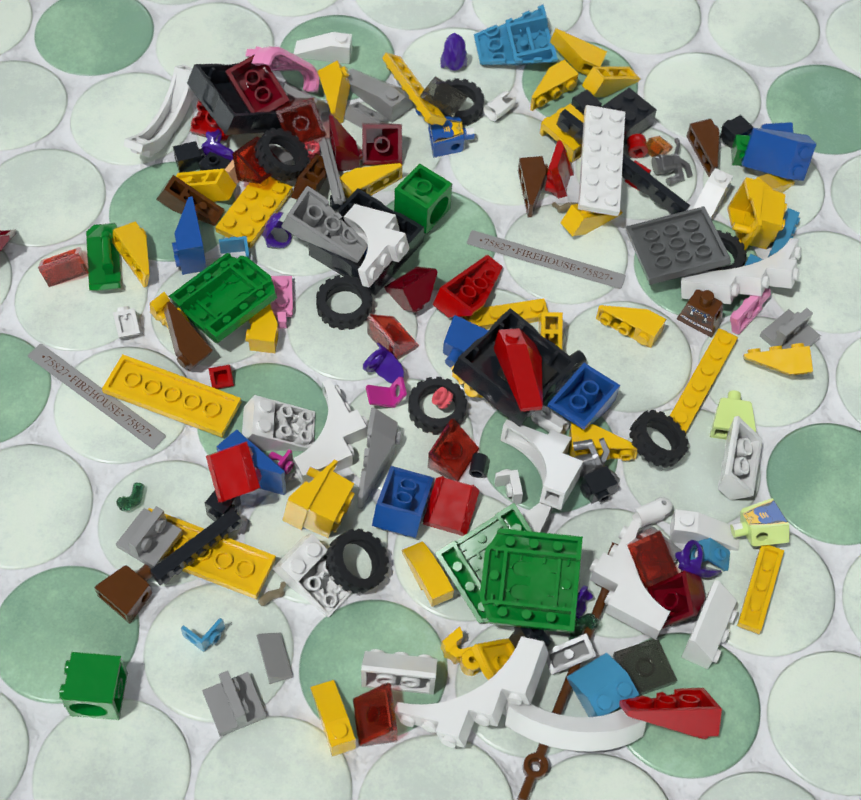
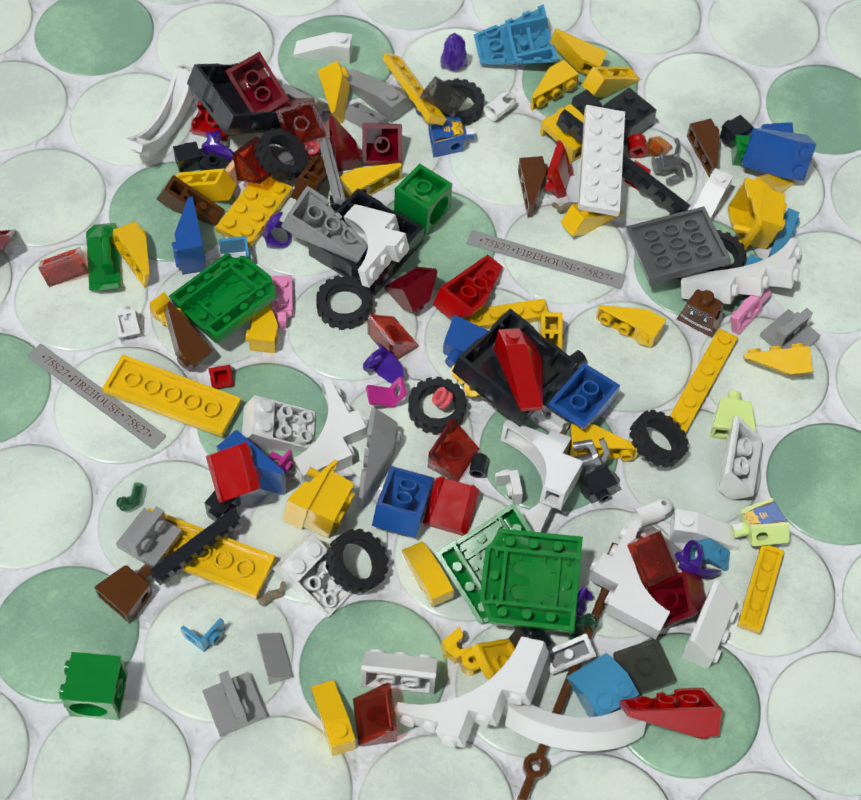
bright pink piece [245,46,319,93] -> none

